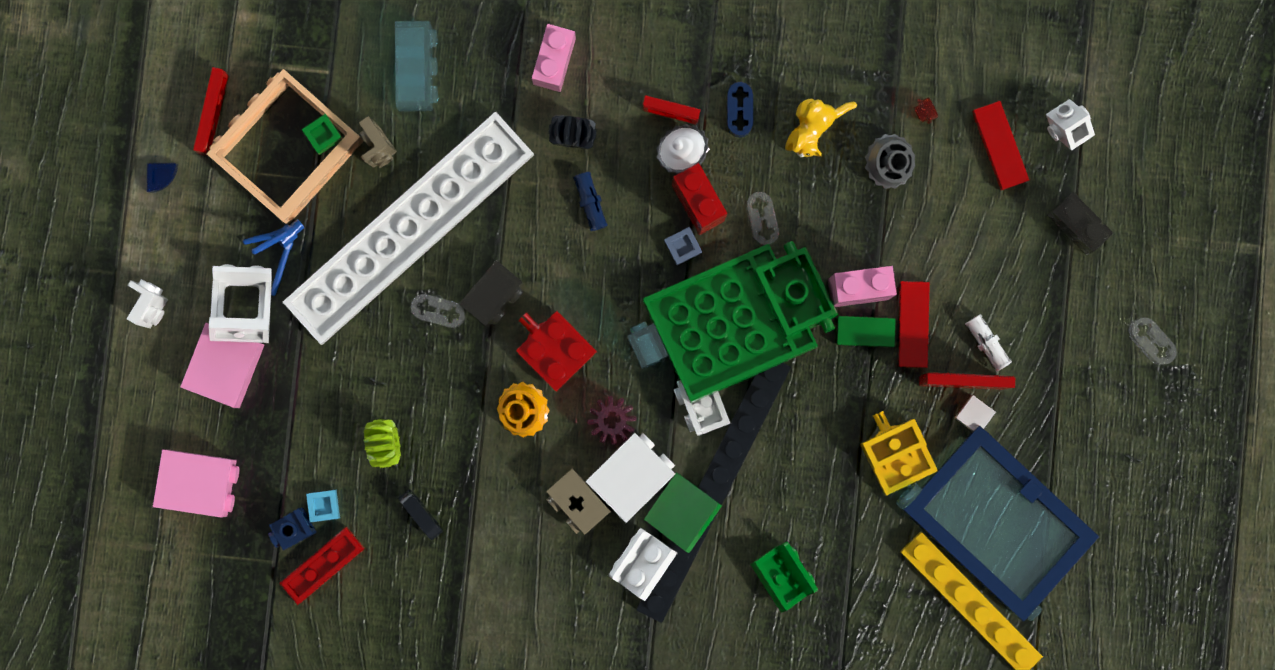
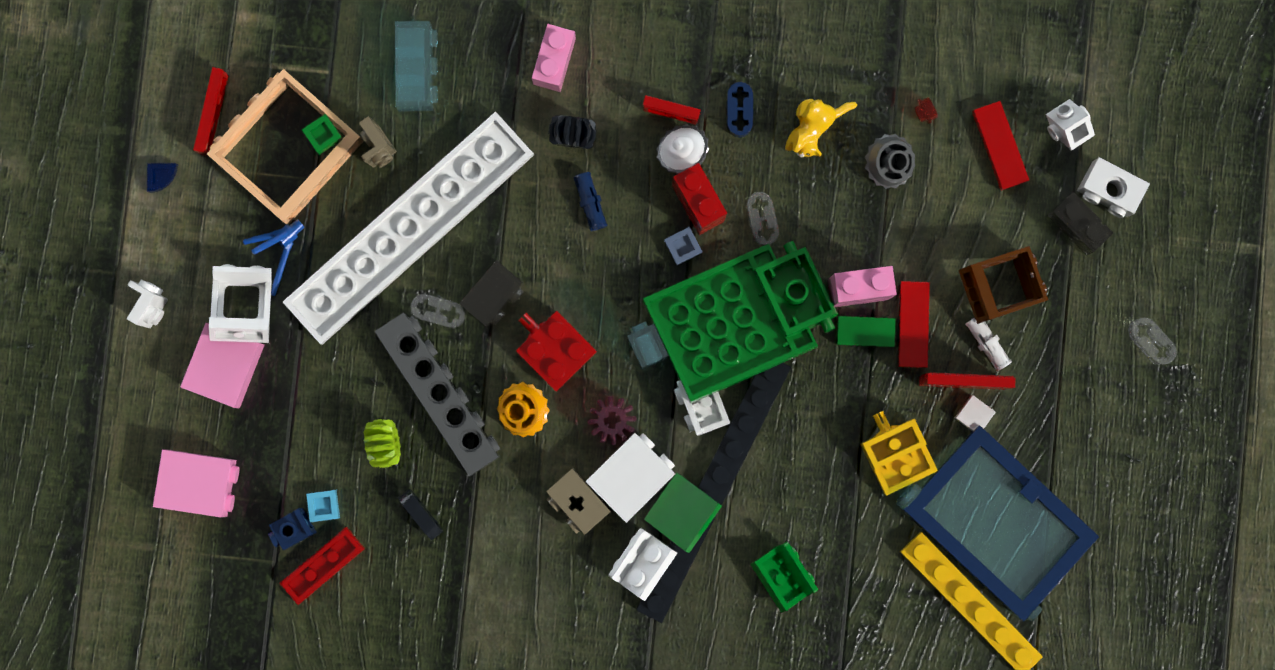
none -> dark grey brick [375,312,501,476]
none -> reddish brown window [958,246,1048,324]
none -> white brick [1077,157,1150,218]

